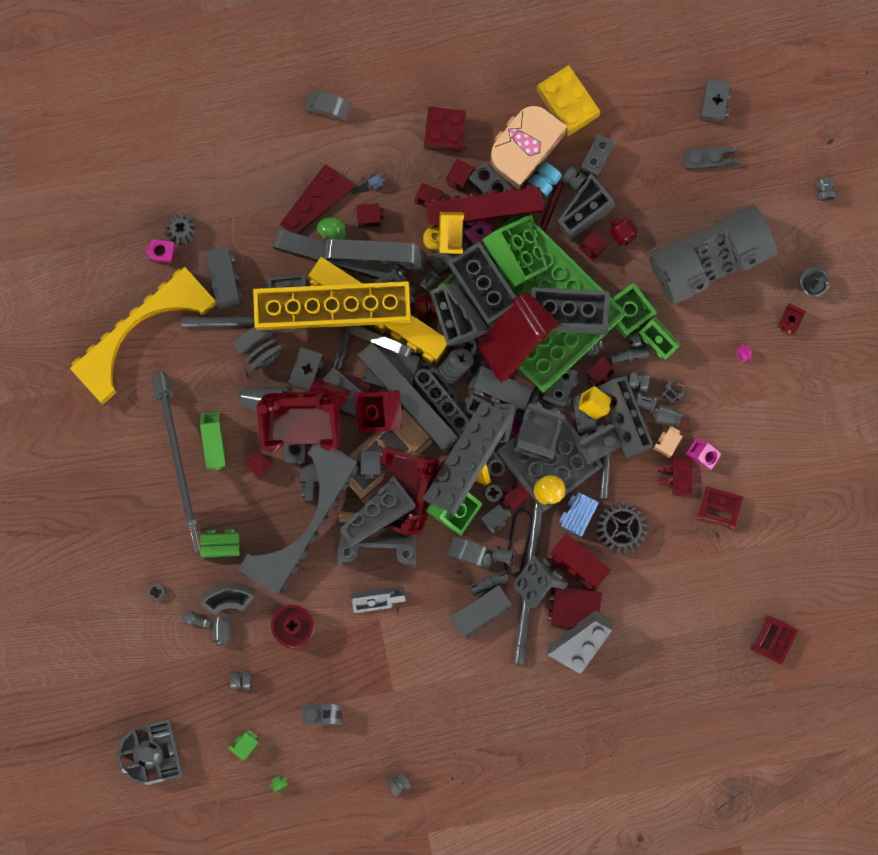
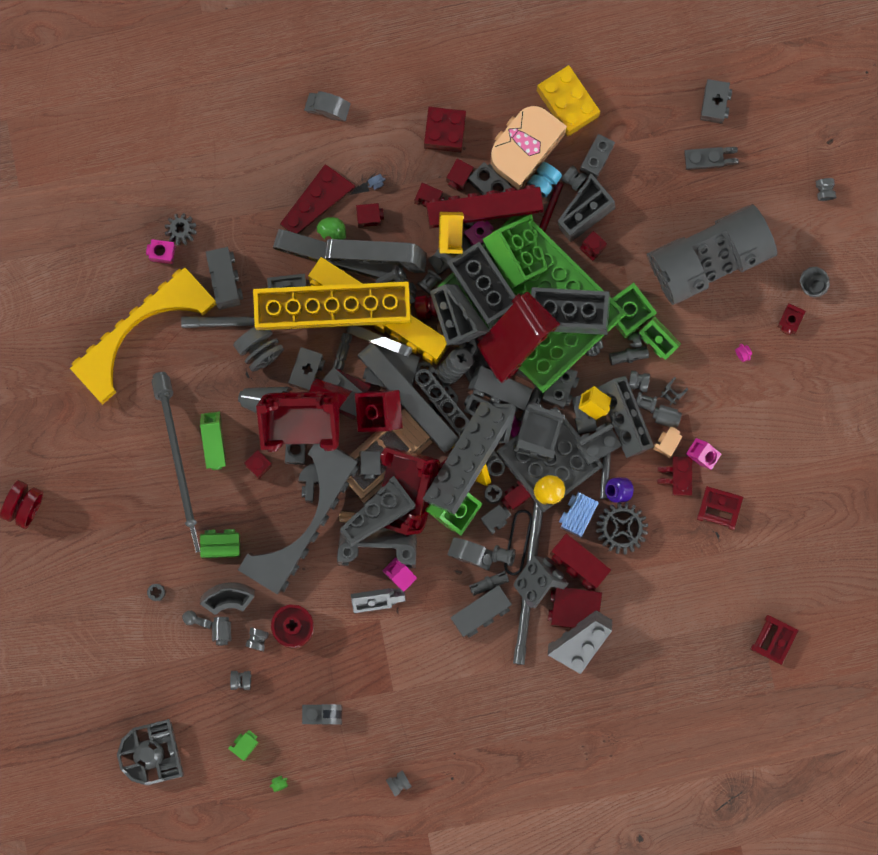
yellow head [423,227,439,252] -> none
dark red brick [586,357,616,387] -> none
dark red head [610,217,638,246] -> none
none -> dark red wheel [0,480,44,530]
none -> dark grey wheel [245,628,269,652]
none -> dark pink brick [382,557,417,592]
none -> dark purple head [605,477,634,503]

